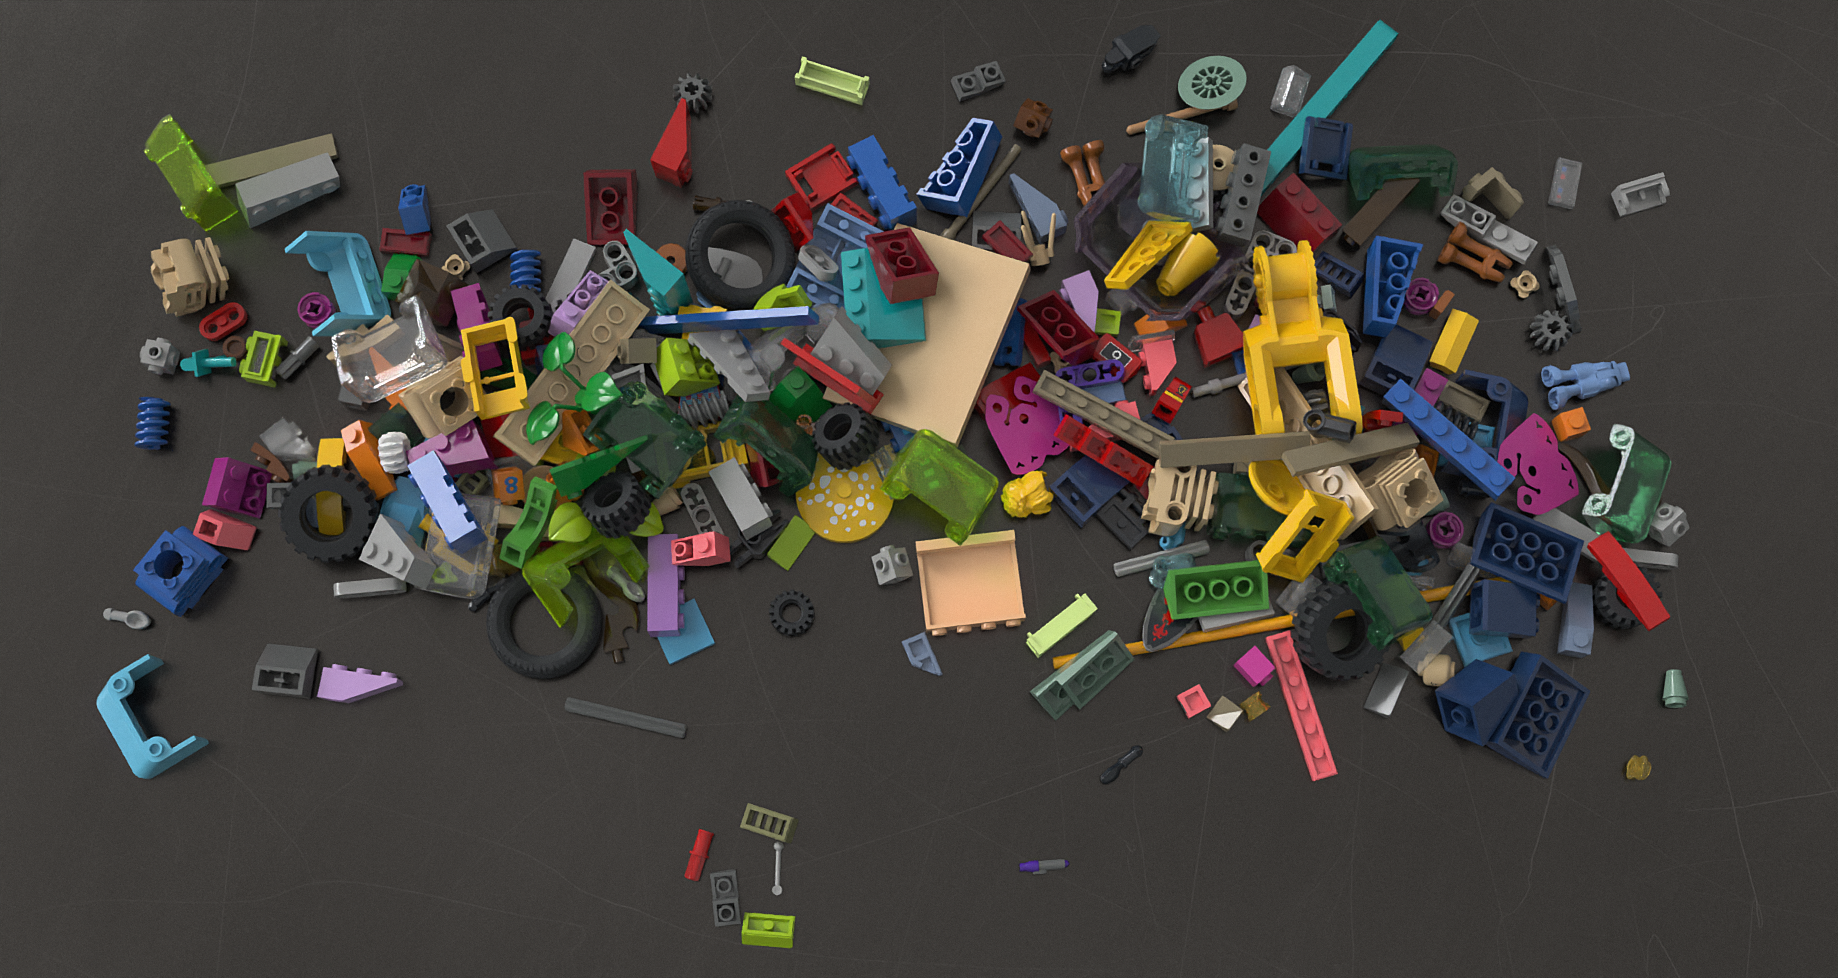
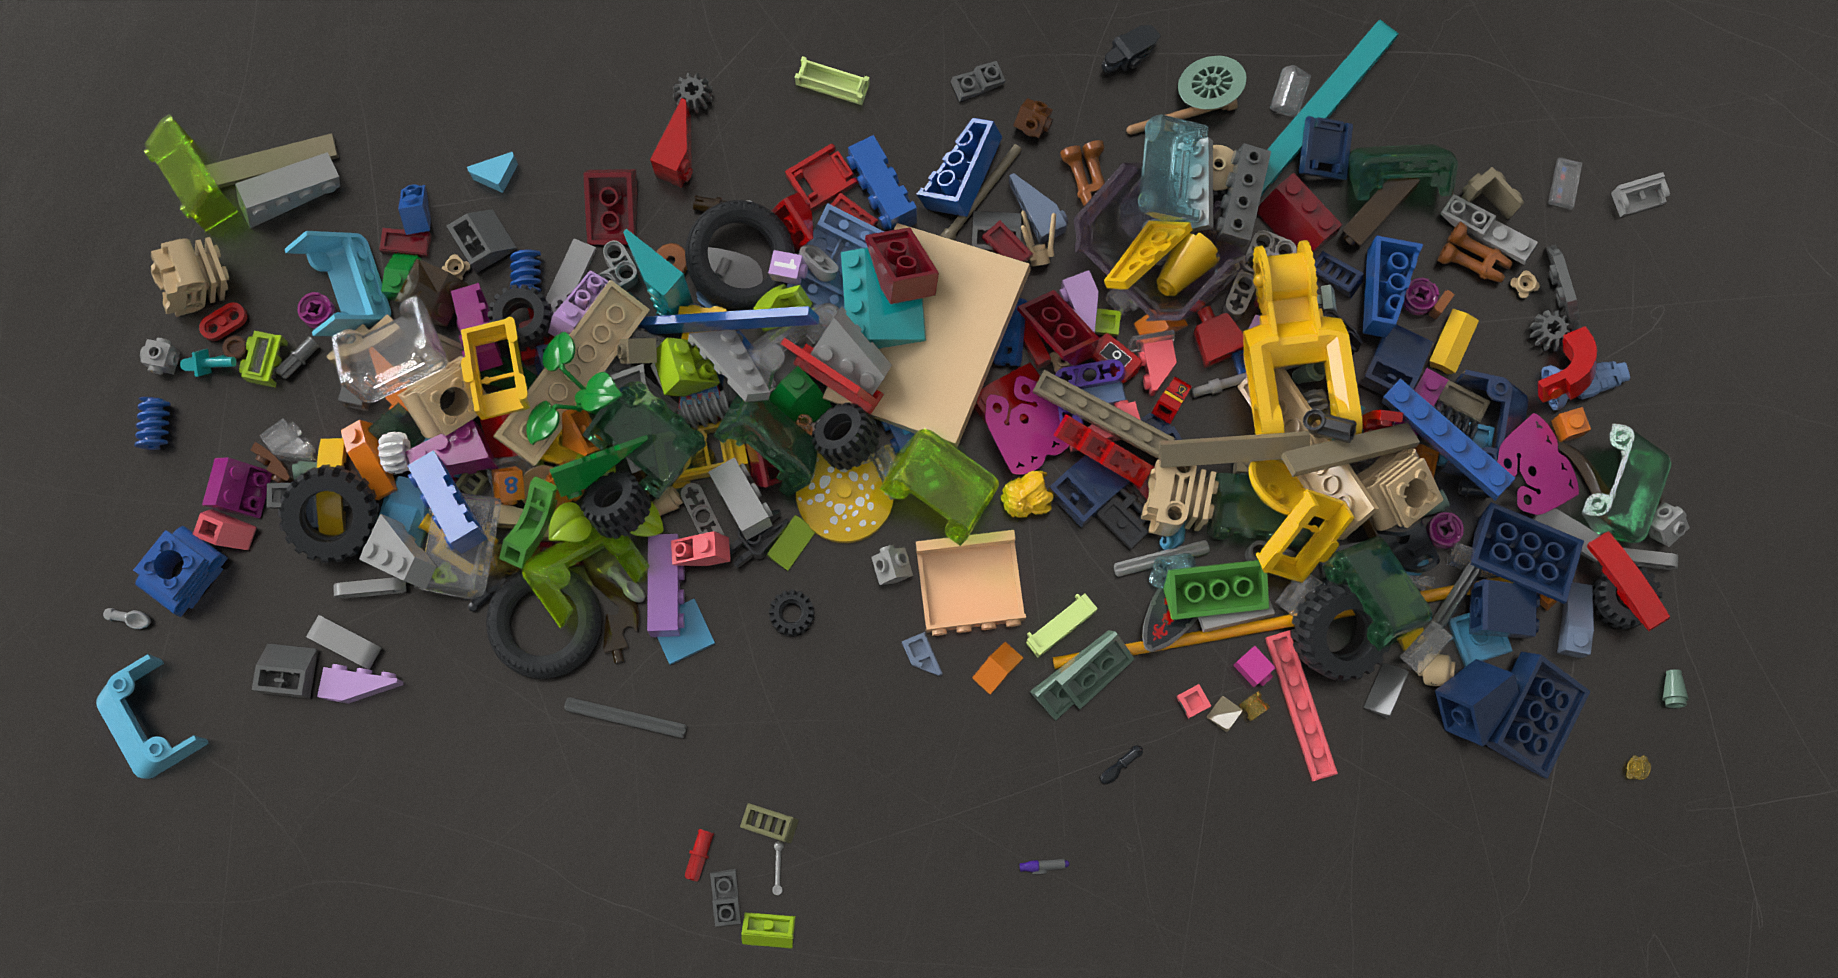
none -> light grey beam [306,615,381,670]
none -> medium azure slope [467,152,518,193]
none -> lavender brick [768,250,808,285]
none -> orange slope [972,642,1024,695]
none -> red arch [1538,326,1597,403]

